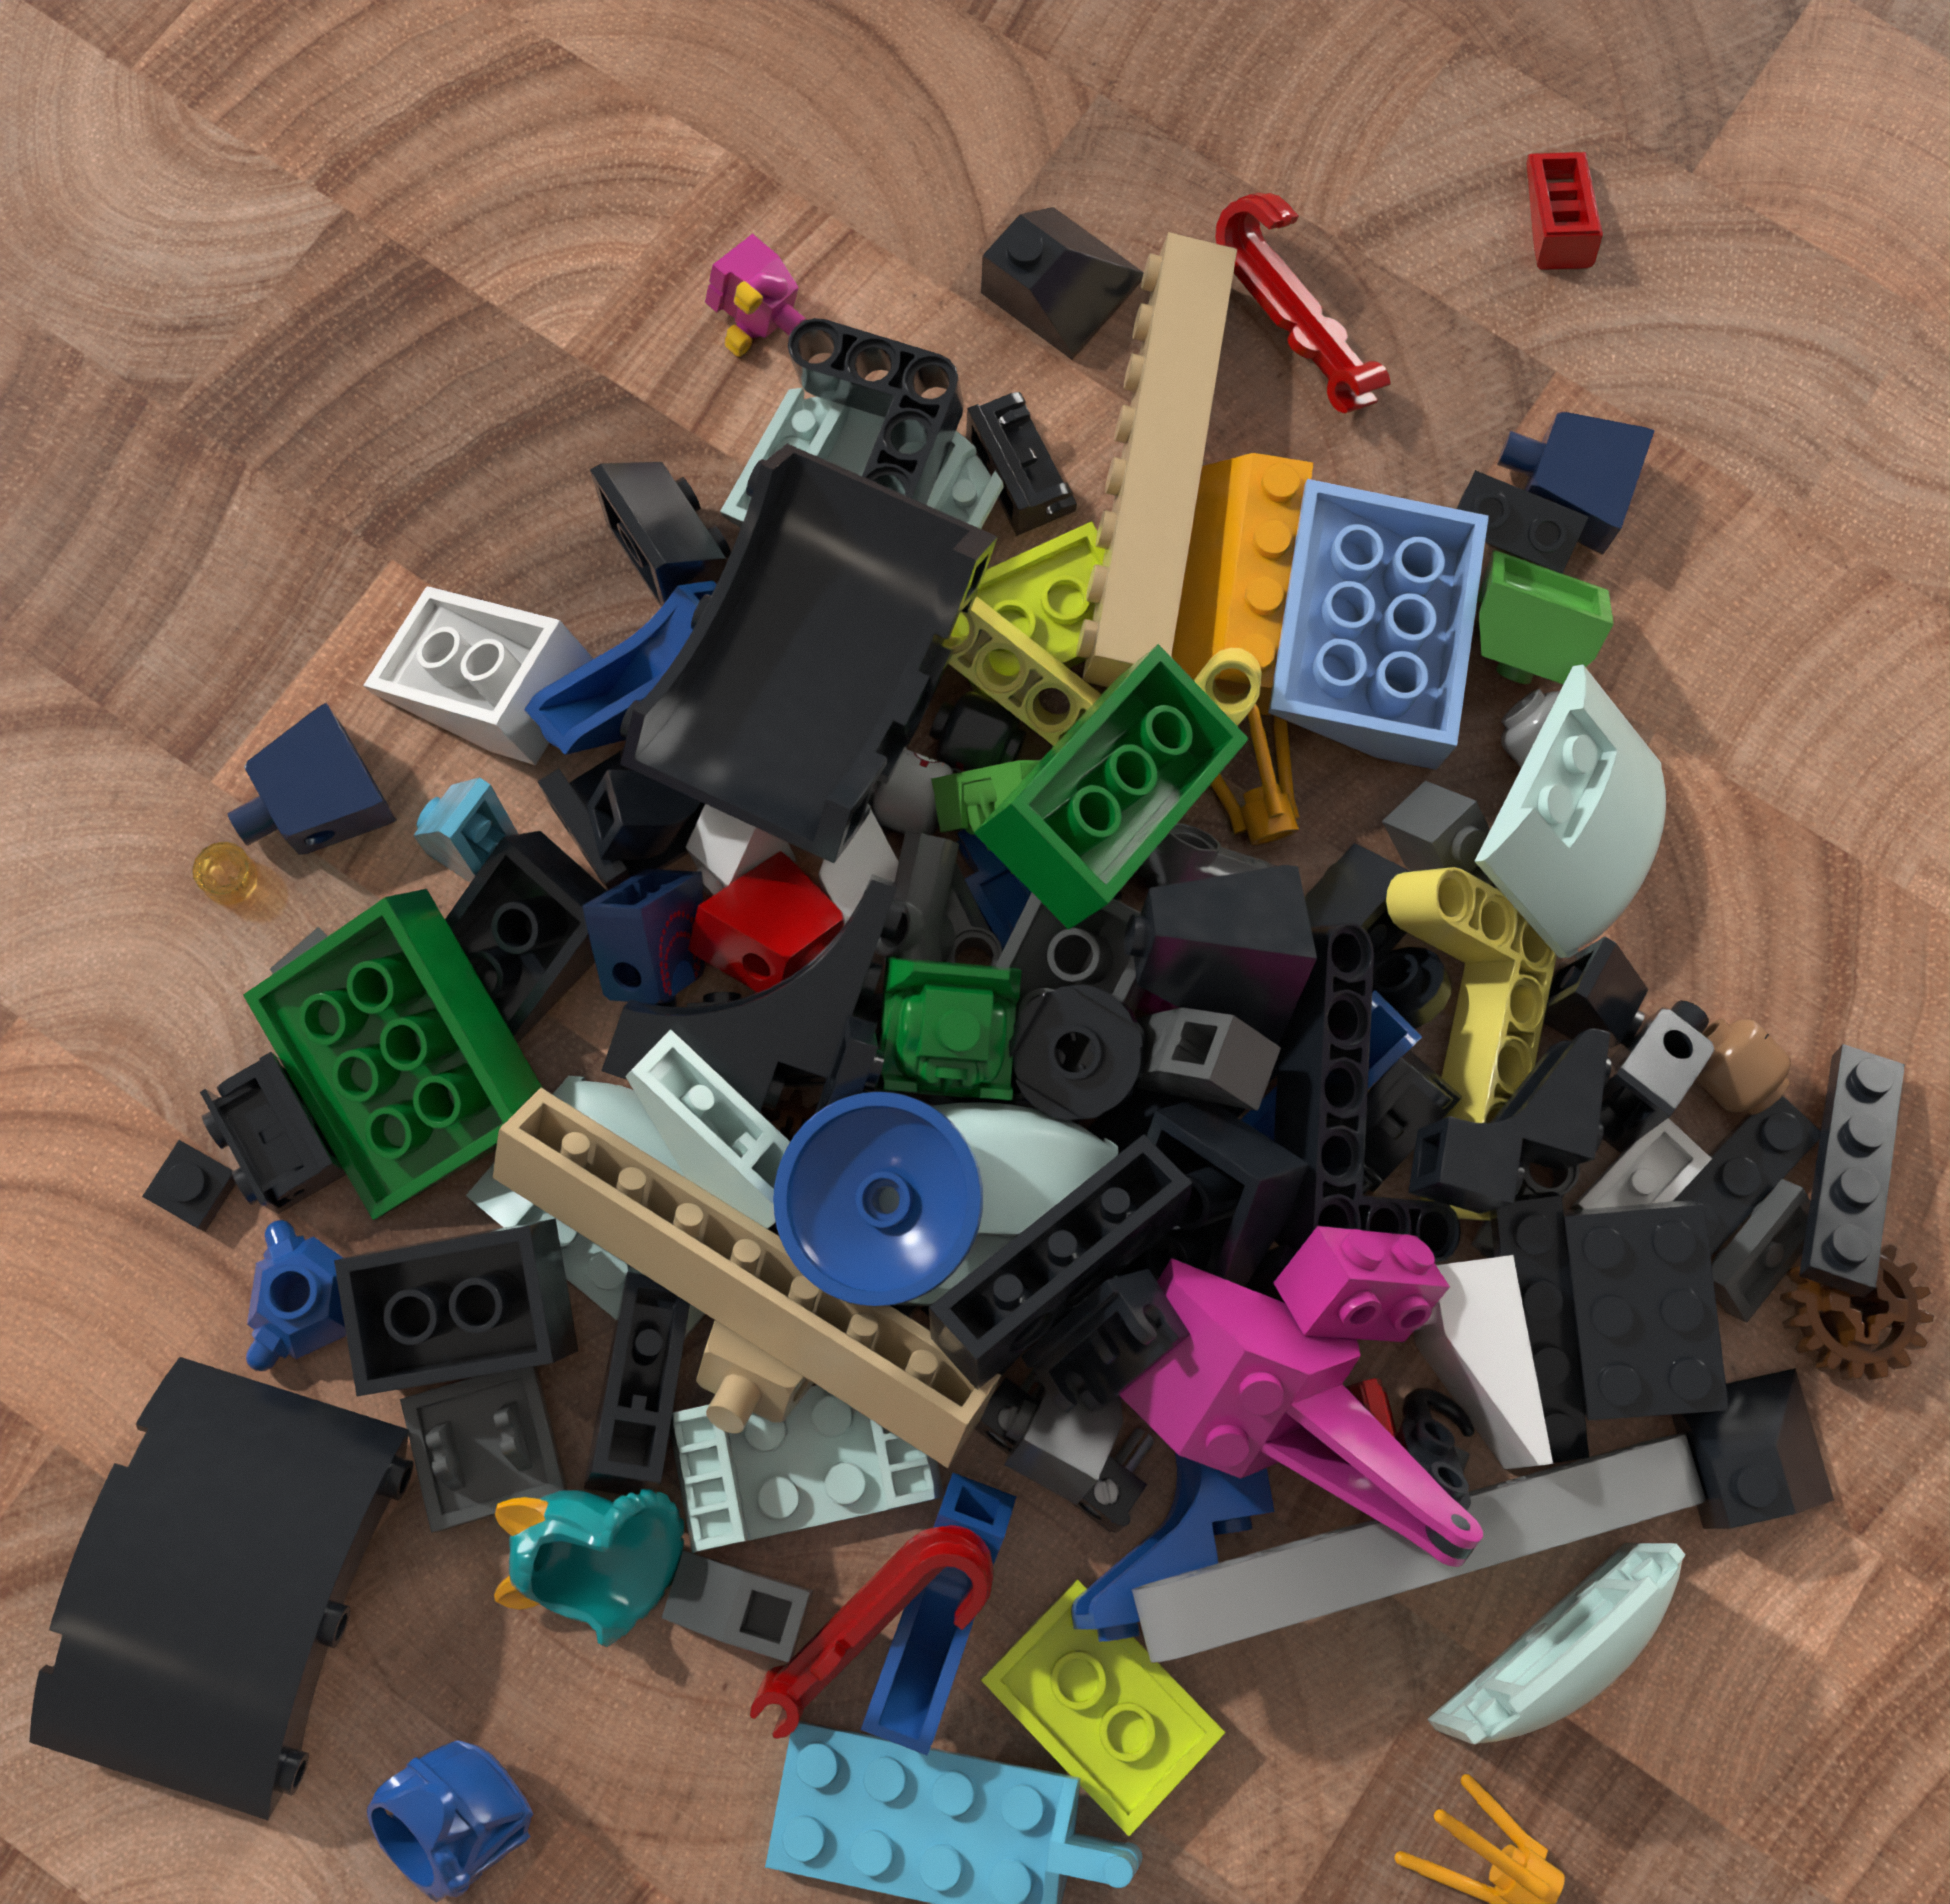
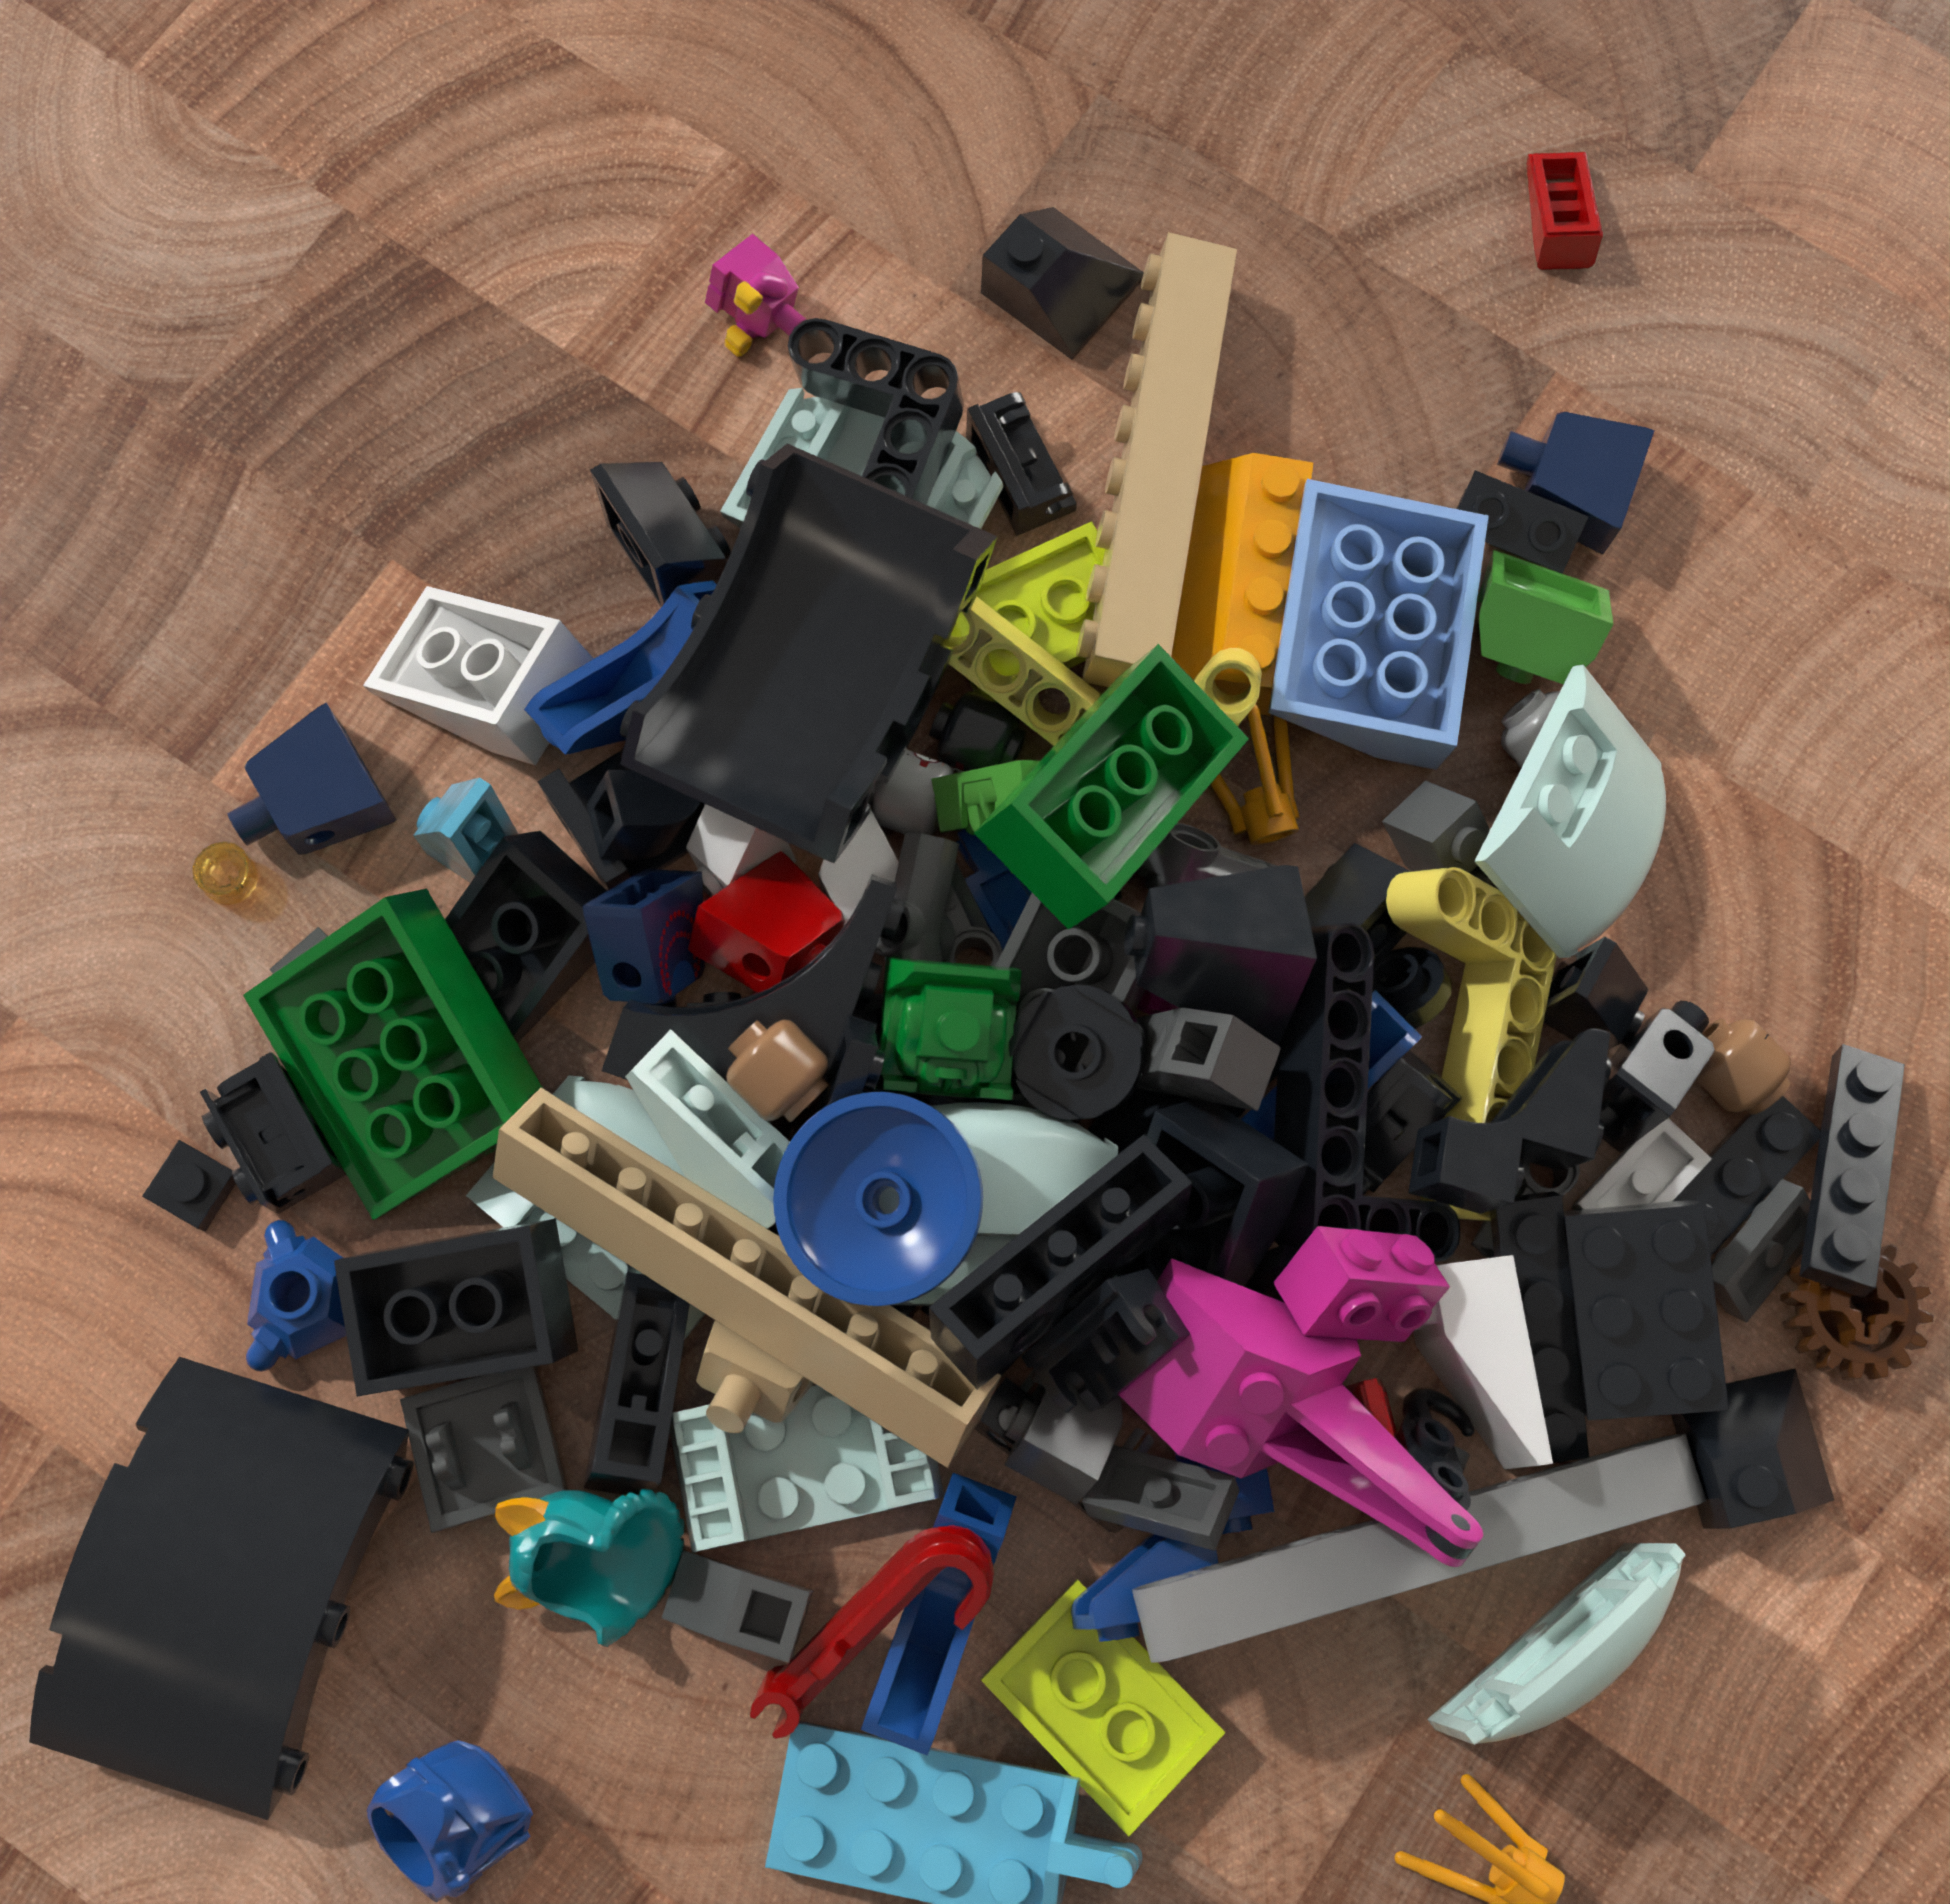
red piece [1215,192,1391,413] -> none
none -> medium nougat head [726,1020,830,1123]
none -> dark grey plate [1082,1445,1240,1551]

